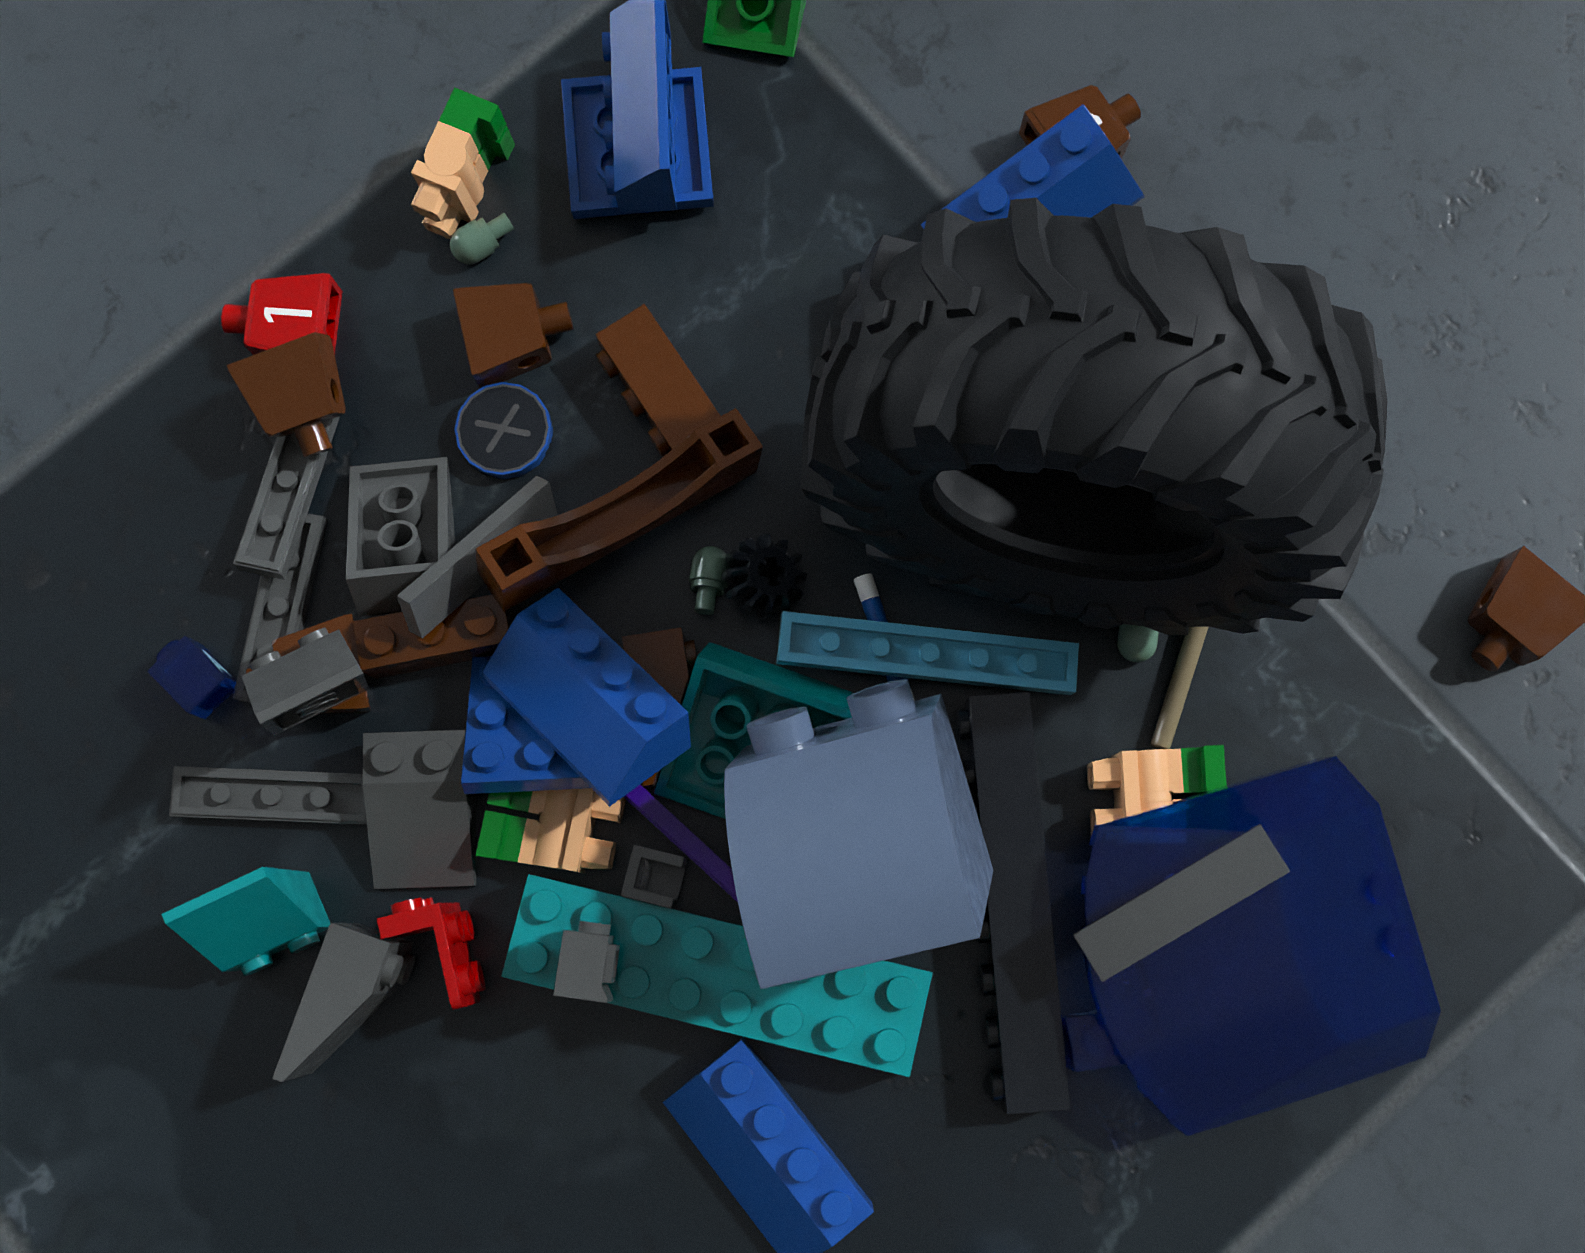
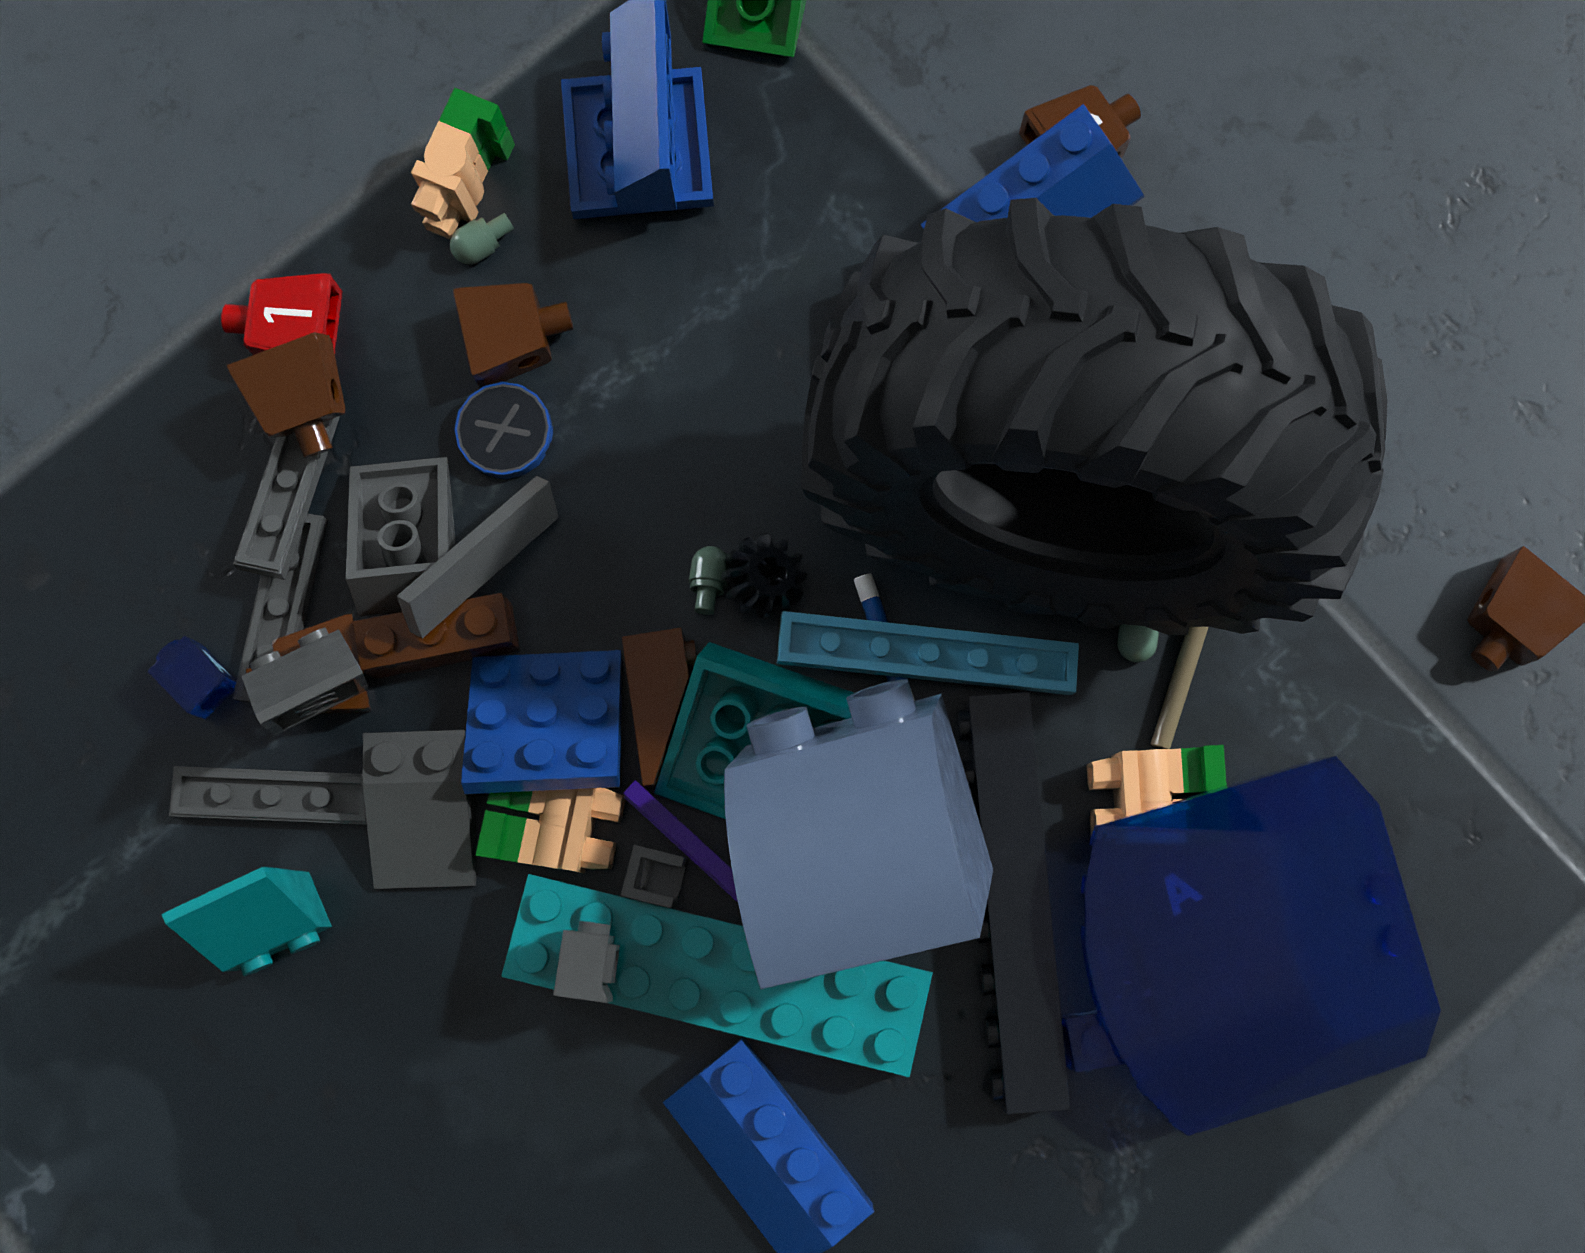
dark grey slope [272,923,415,1082] -> none
red bracket [377,897,485,1010] -> none
reddish brown arch [475,408,763,612] -> none
blue slope [483,588,691,807] -> none
reddish brown brick [595,304,720,457] -> none
dark grey tile [1073,824,1291,982] -> none

